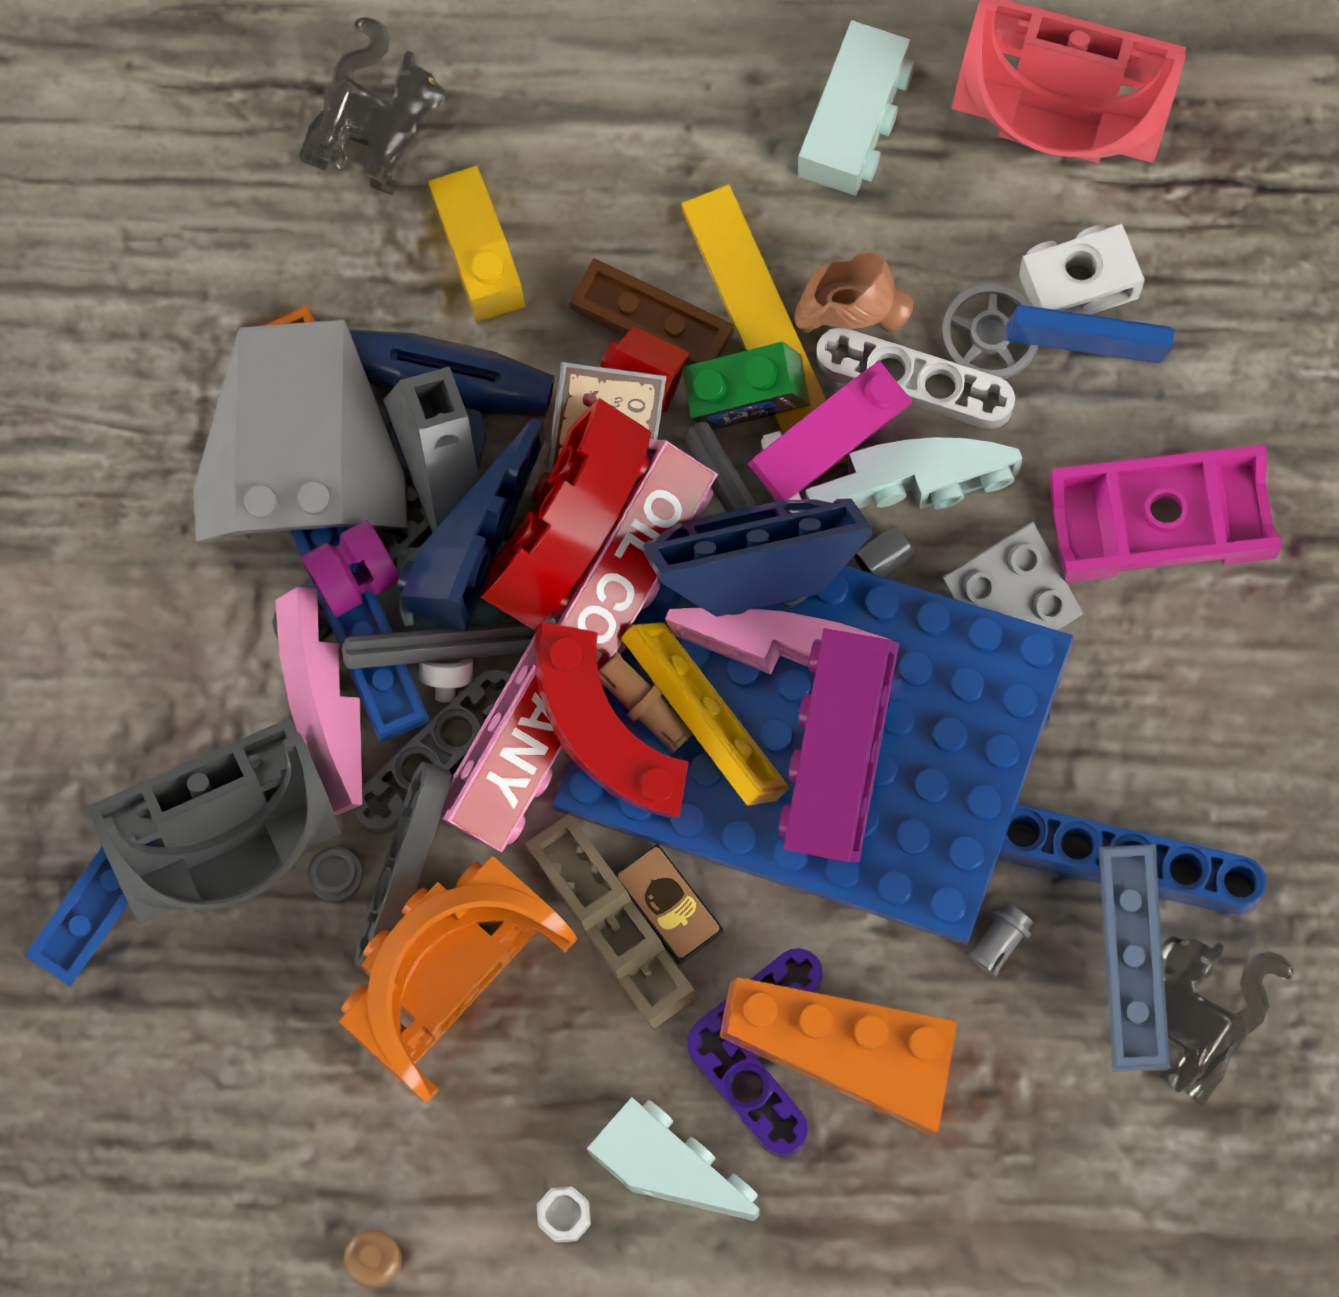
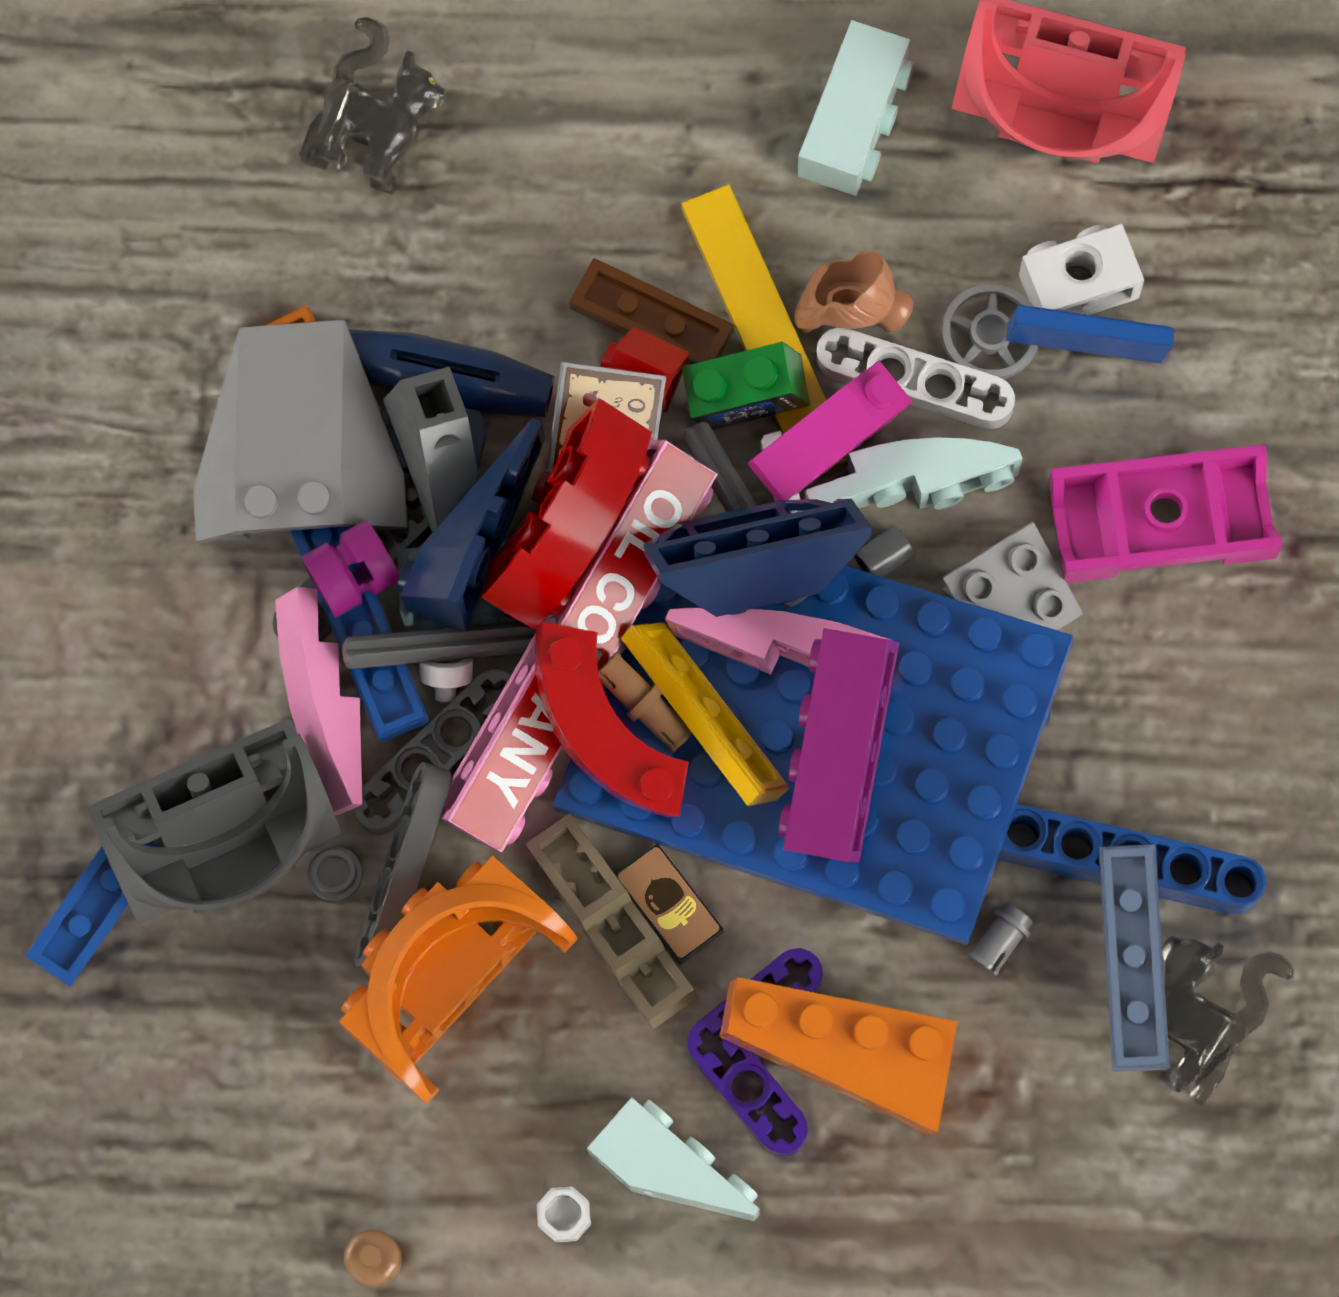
yellow slope [428,165,525,323] -> none

